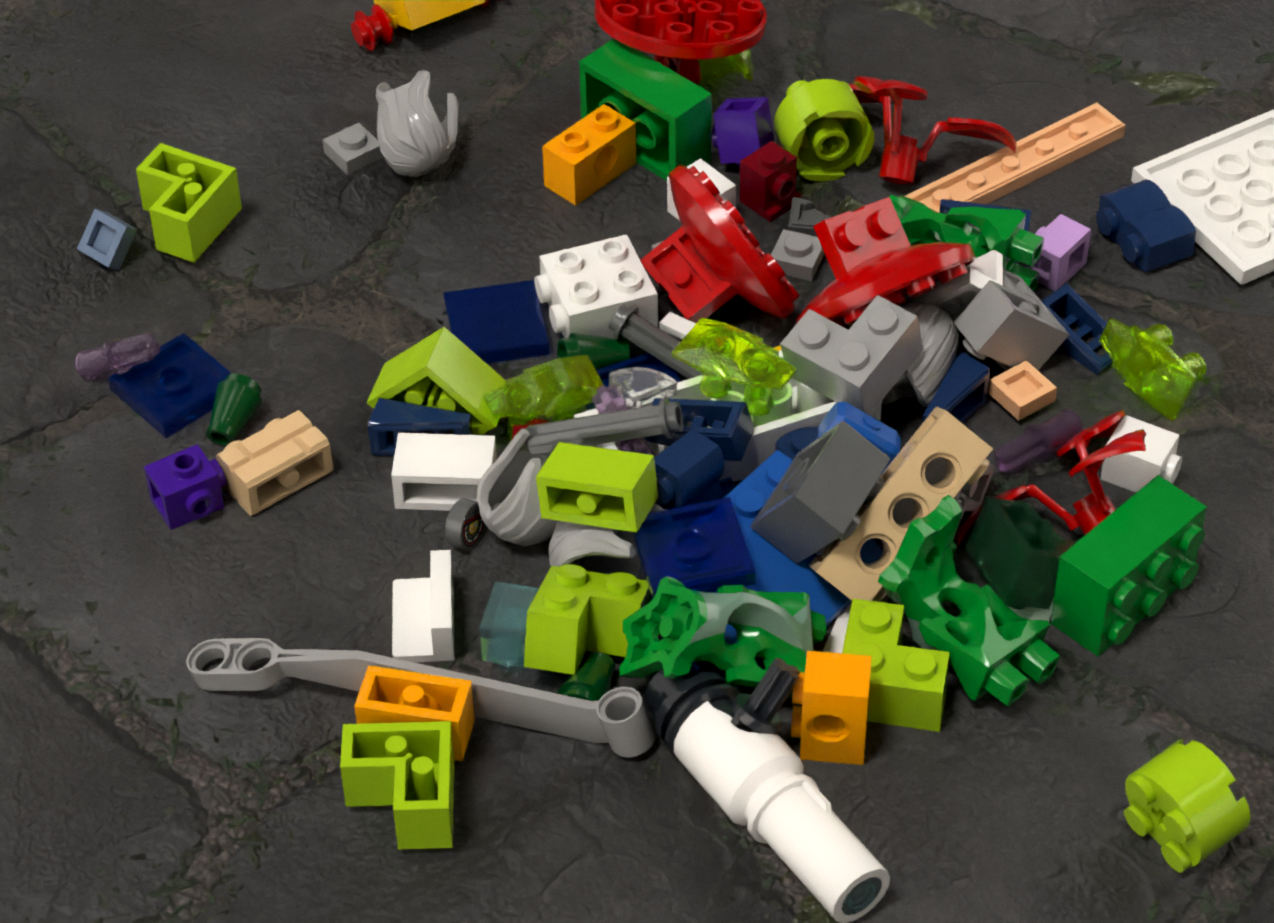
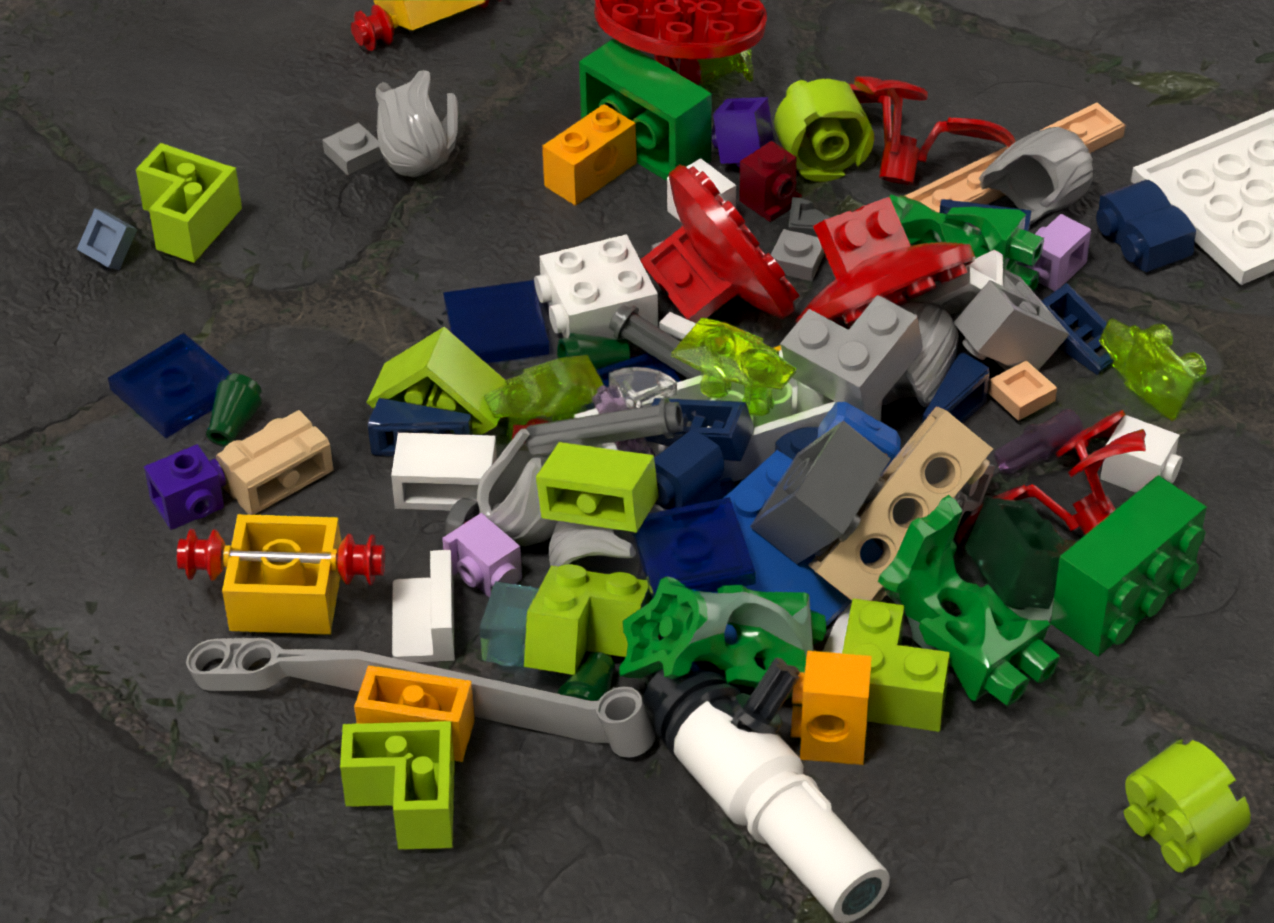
clear purple axle [75,332,160,380] -> none
none -> yellow brick [177,514,385,634]
none -> lavender brick [442,513,522,600]
none -> light grey hair [979,127,1093,224]

